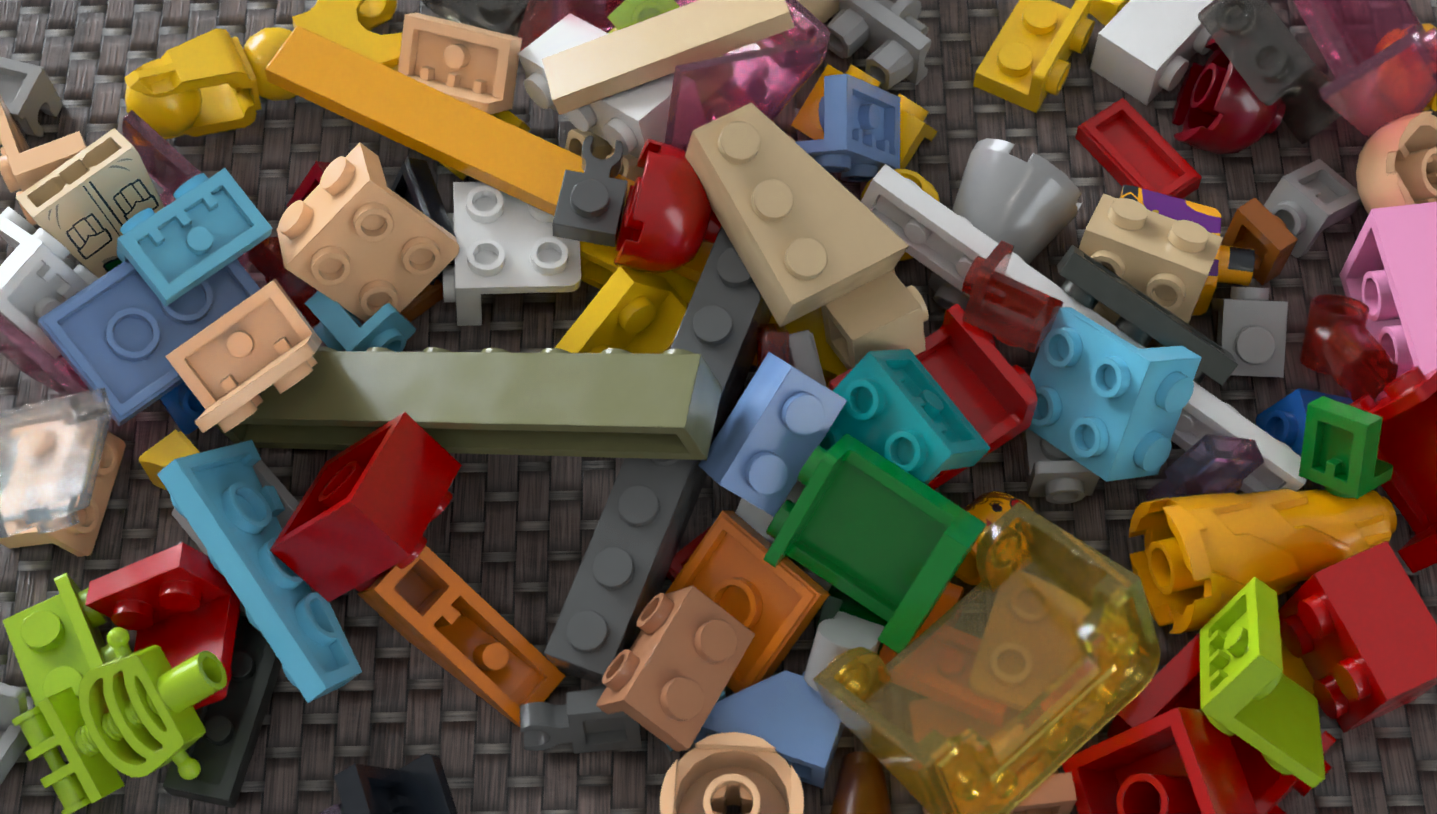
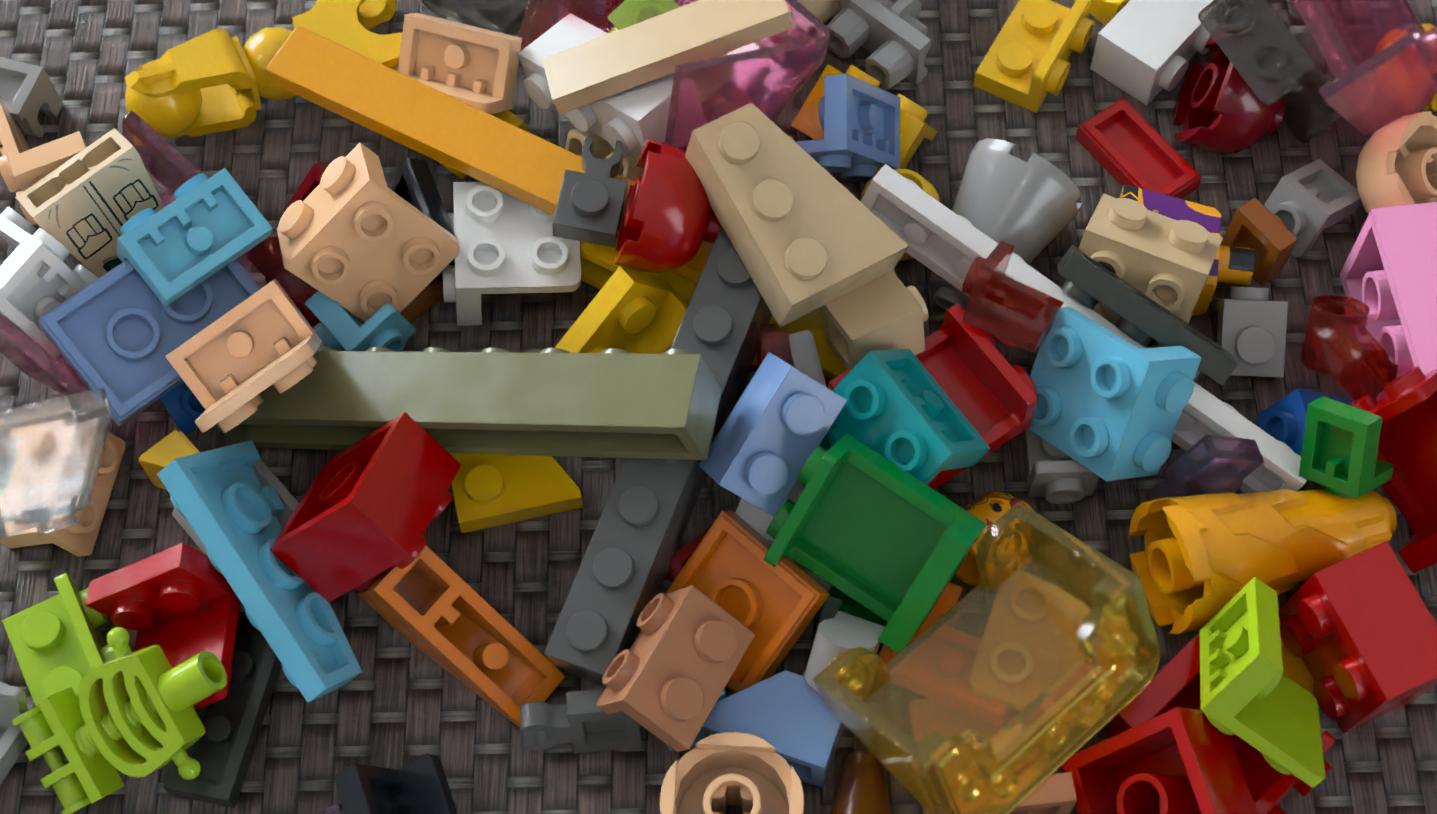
none -> yellow wing [449,453,584,533]

